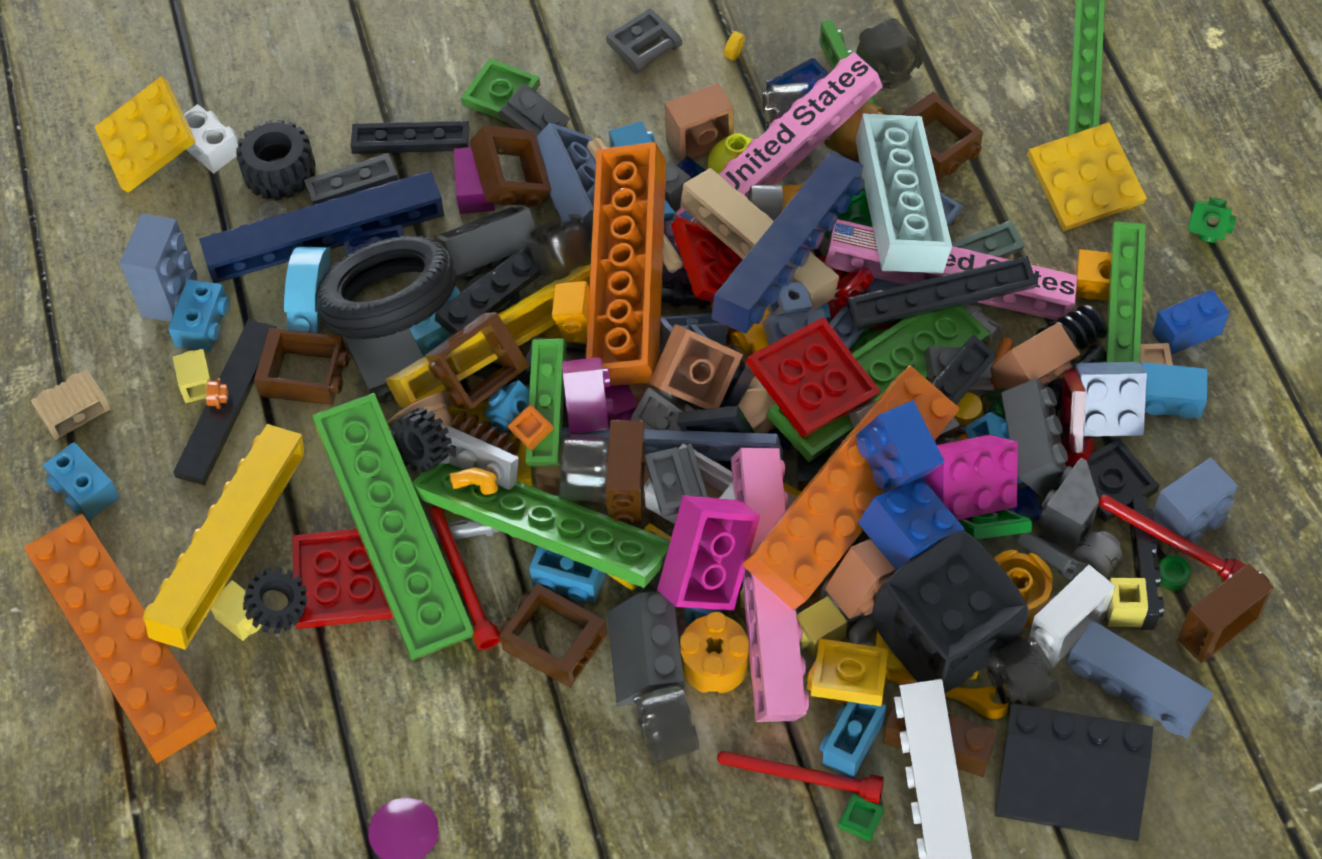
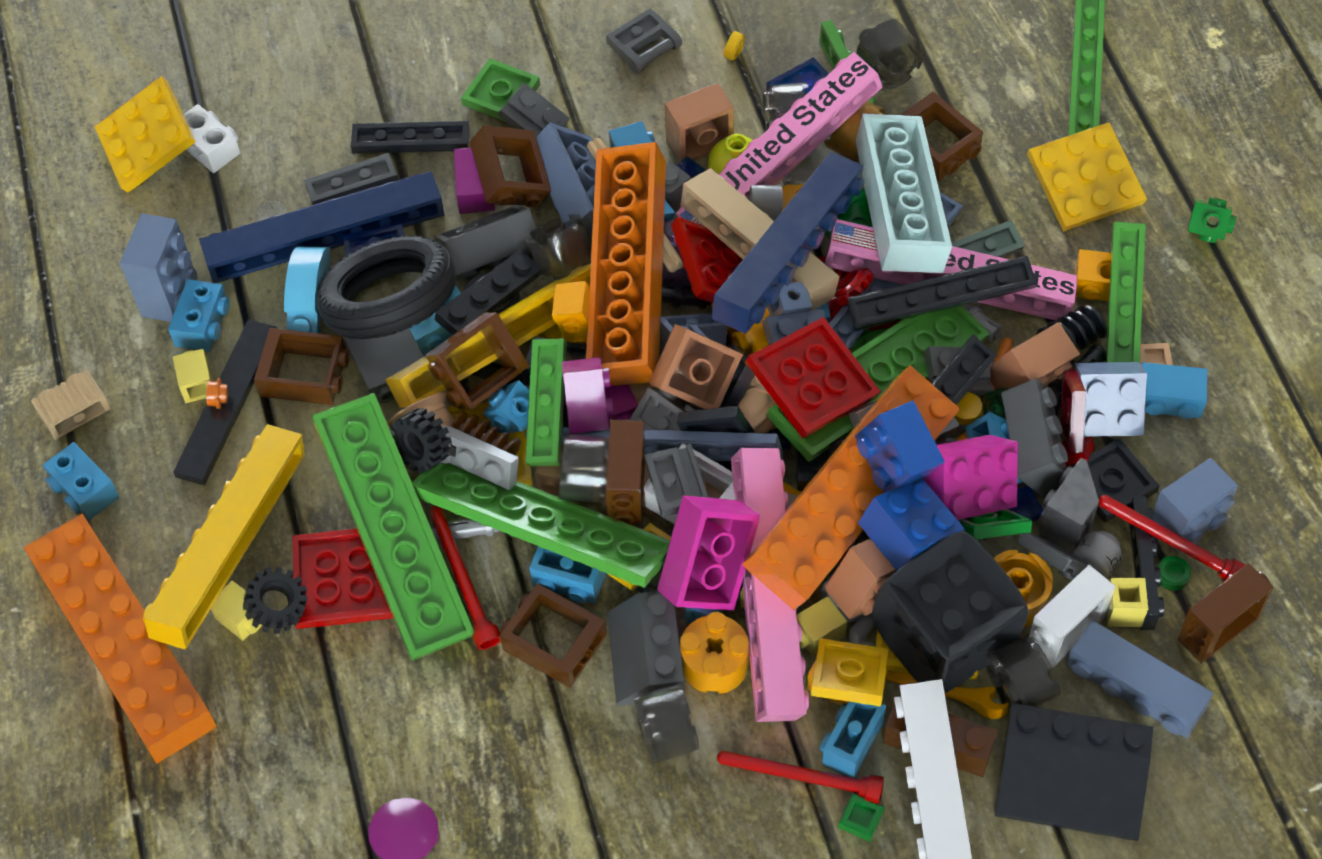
black tyre [236,120,316,200] -> none
light orange arm [449,467,498,495] -> none
orange tile [507,404,555,451] -> none
blue brick [1152,289,1229,355] -> none

